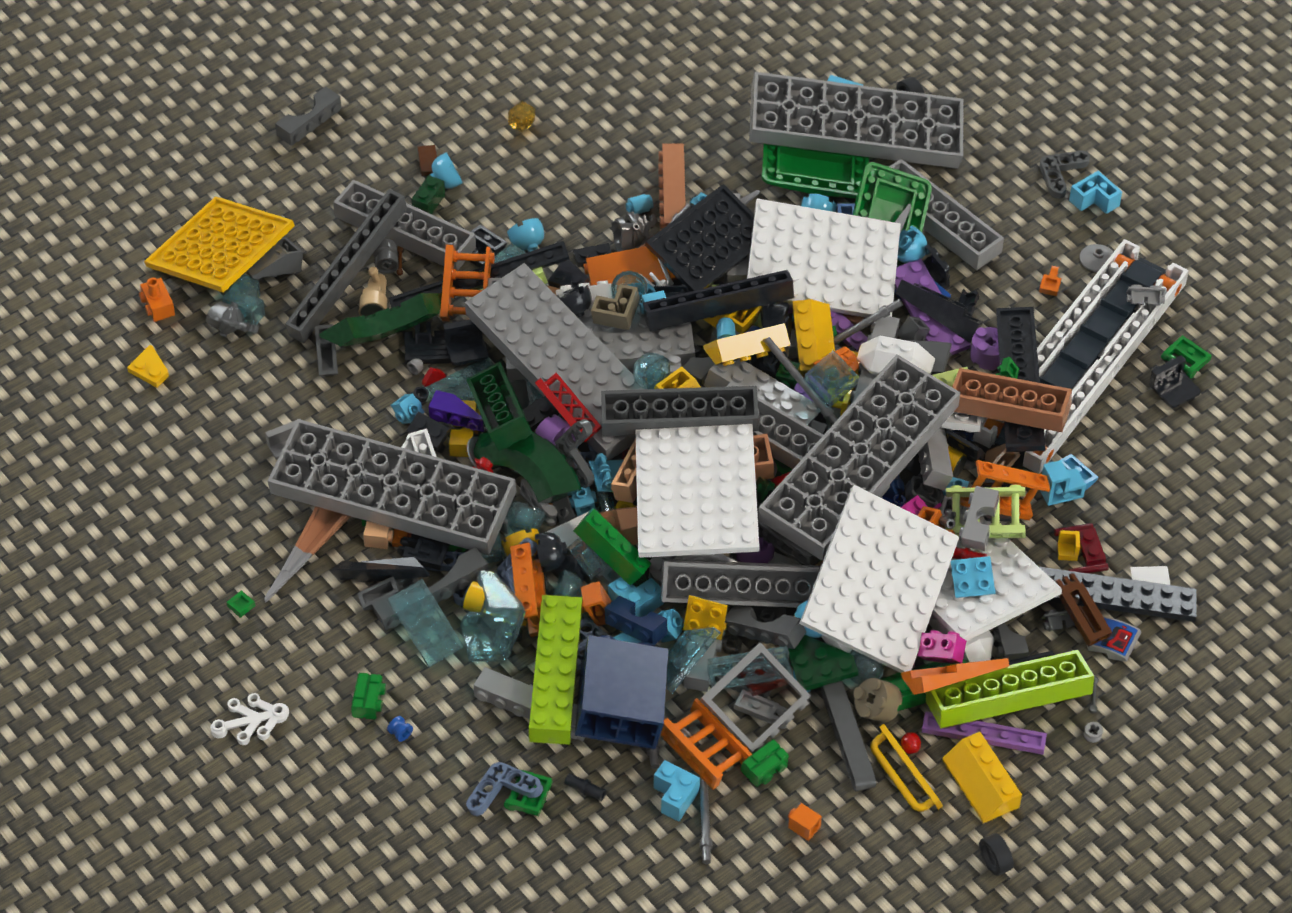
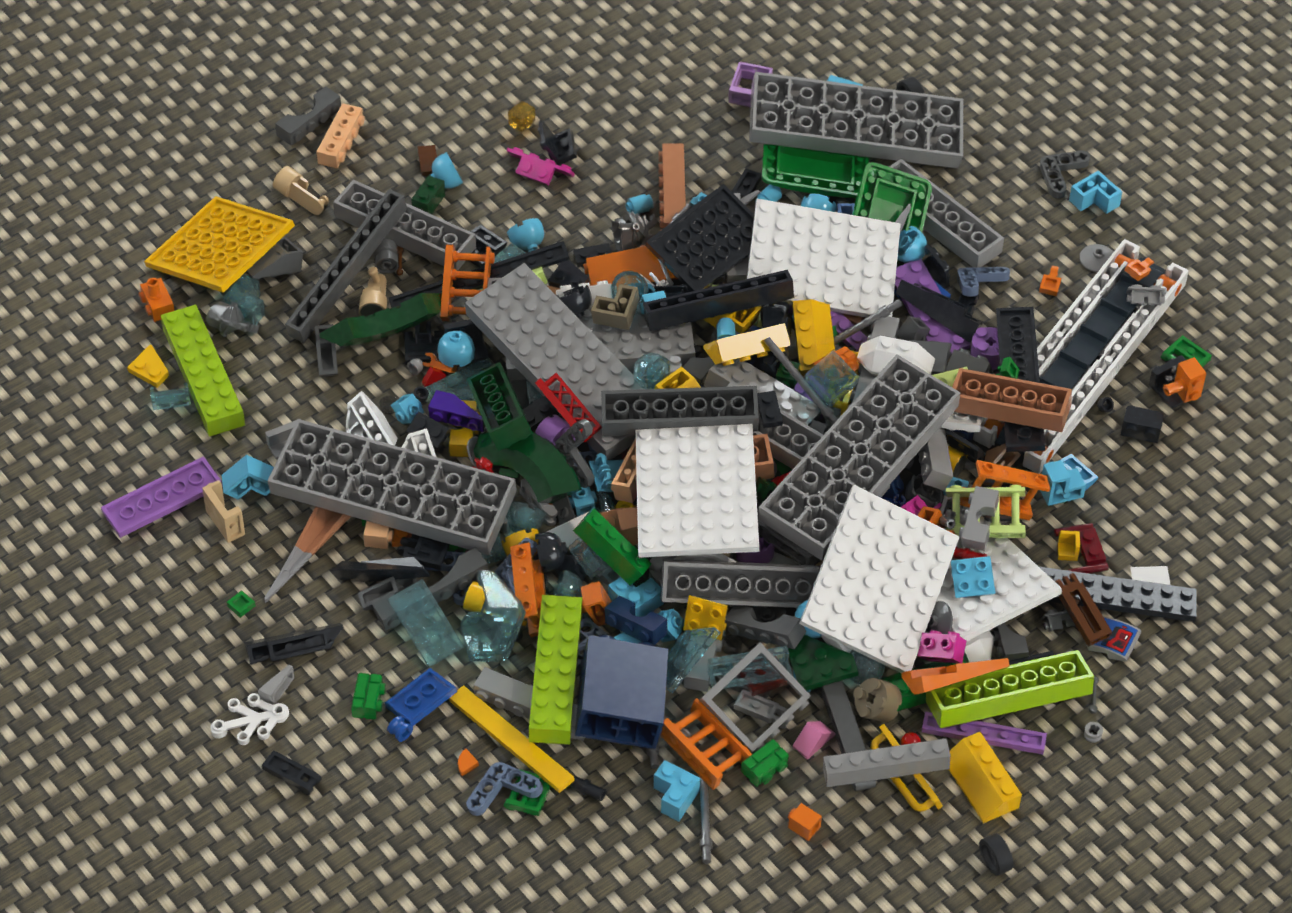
none -> medium lavender plate [101,456,223,538]
none -> clear light blue hinge [150,382,191,410]
none -> lime brick [160,304,245,437]
none -> tan panel [202,480,245,543]
none -> medium azure brick [221,455,274,500]
none -> black wedge [244,623,344,665]
none -> light grey slope [258,665,294,705]
none -> black plate [262,750,322,795]
none -> tan piece [273,166,329,215]
none -> light nougat brick [317,103,365,169]
none -> white wedge [346,391,398,446]
none -> clear smoke tile [379,396,397,414]
none -> blue tile [385,668,457,726]
none -> orange plate [423,353,458,373]
none -> medium azure cylinder [437,330,475,367]
none -> yellow tile [449,685,575,793]
none -> orange tile [458,748,479,776]
none -> green tile [499,468,520,483]
none -> dark pink bracket [507,147,575,186]
none -> black bracket [537,120,577,165]
none -> lavender window [728,62,773,107]
none -> black plate [731,168,762,198]
none -> medium azure brick [756,184,782,202]
none -> black plate [757,391,783,428]
none -> bright pink slope [792,721,835,760]
none -> light grey brick [823,738,951,787]
none -> dark grey dish [927,601,953,634]
none -> dark grey slope [946,348,993,374]
none -> sand blue beam [957,267,1010,296]
none -> black hinge [1097,397,1114,412]
none -> black bracket [1120,405,1164,443]
none -> orange plate [1124,257,1154,281]
none -> orange brick [1163,357,1206,403]

